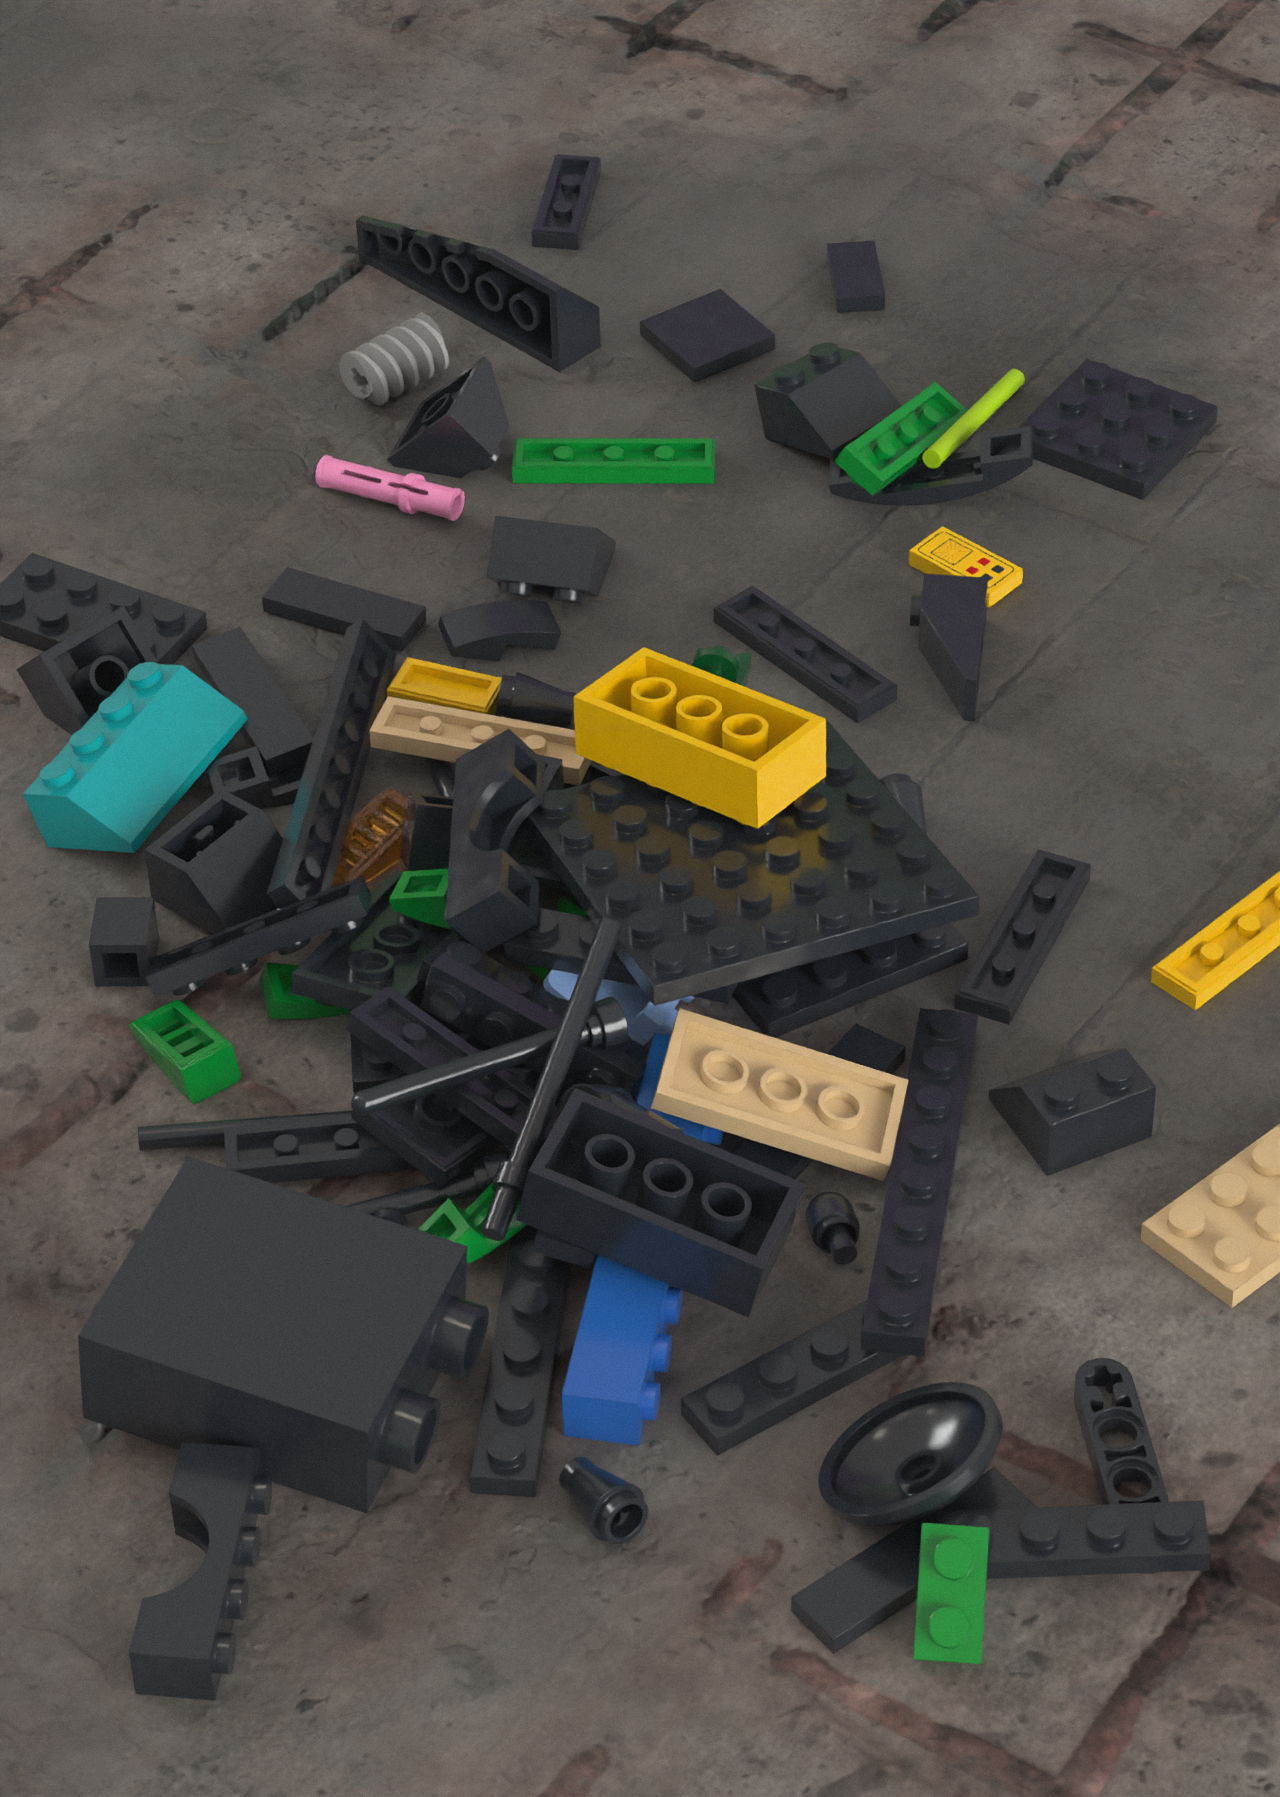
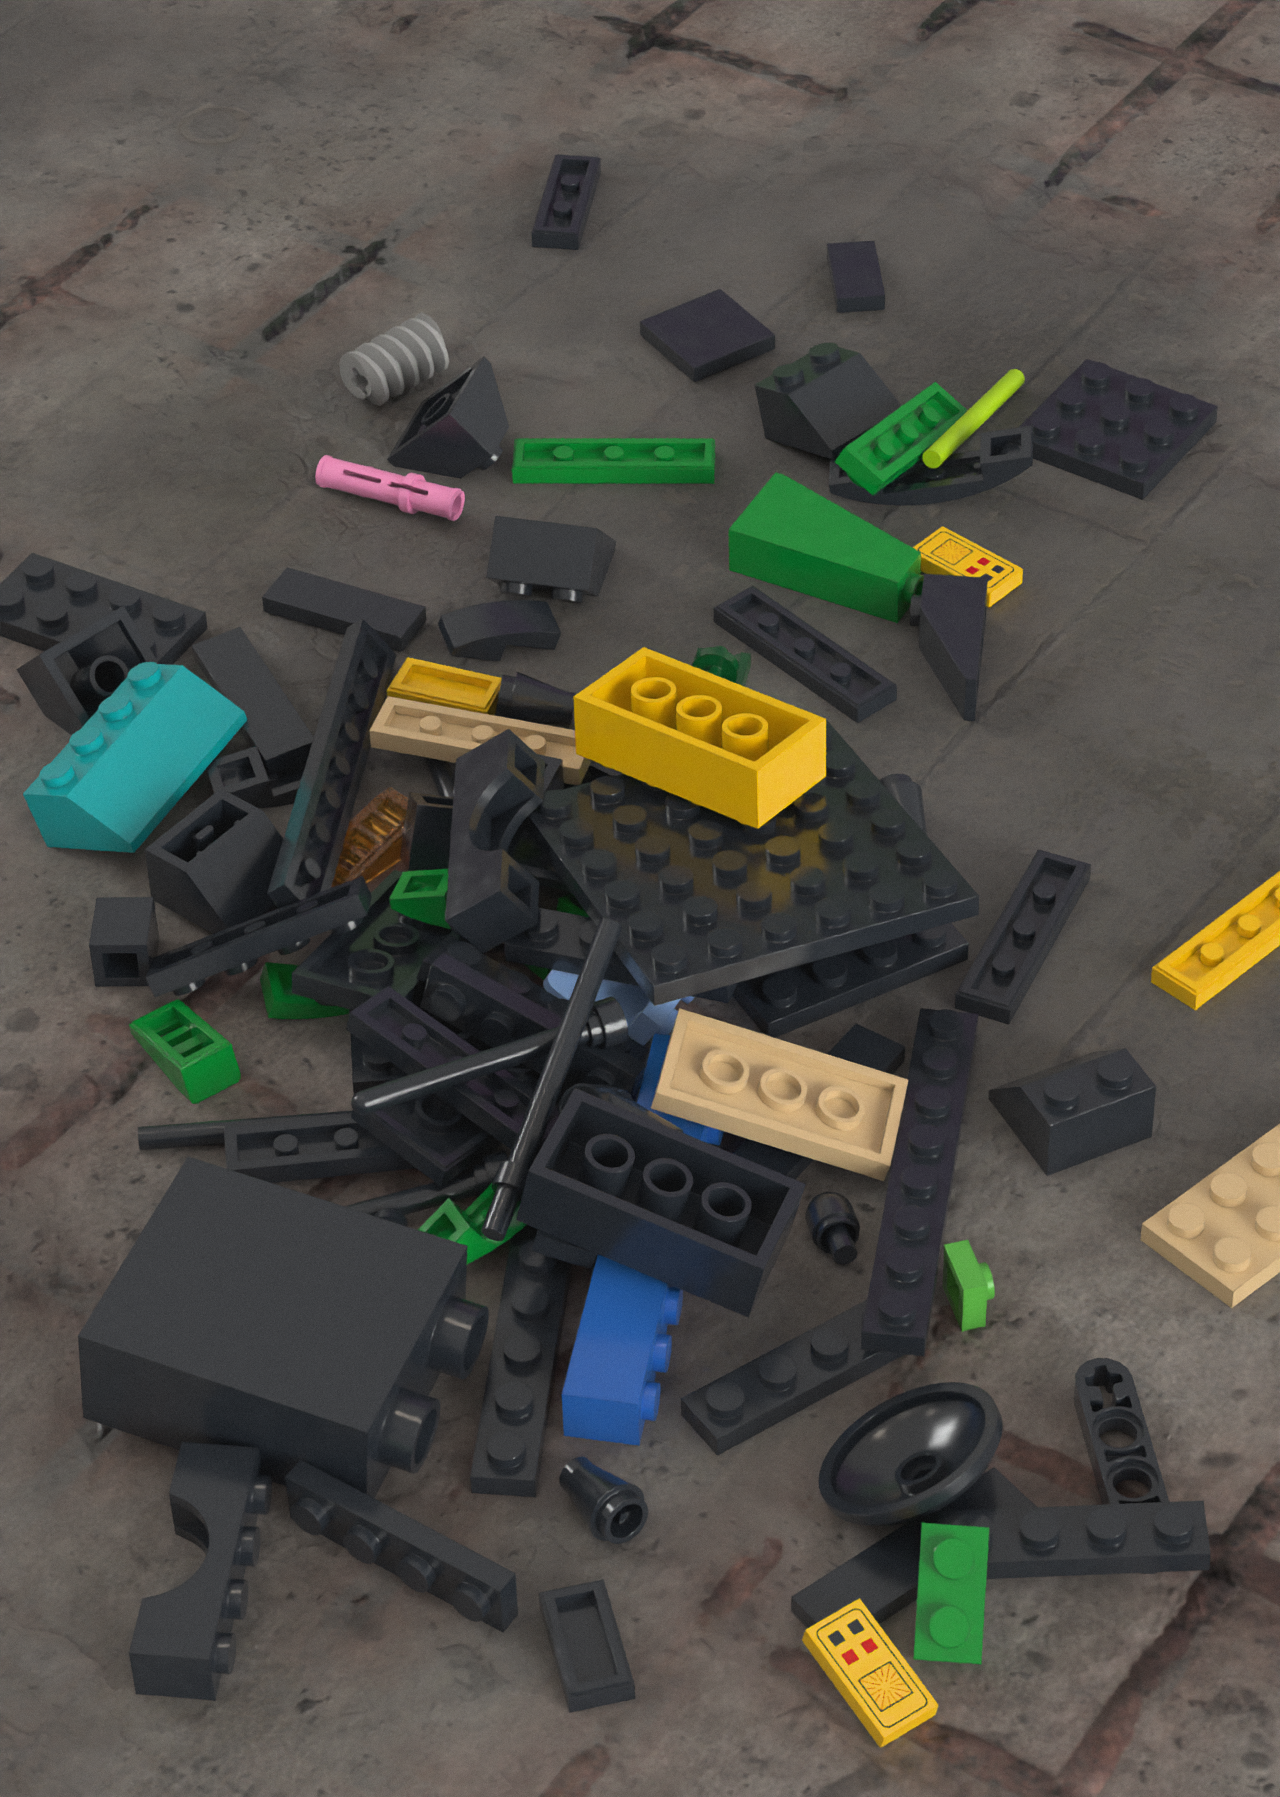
black wedge [356,216,601,372] -> none
none -> black plate [285,1460,518,1632]
none -> black tile [539,1579,635,1713]
none -> green slope [728,472,924,623]
none -> yellow tile [802,1598,939,1748]
none -> bright green plate [942,1240,995,1332]

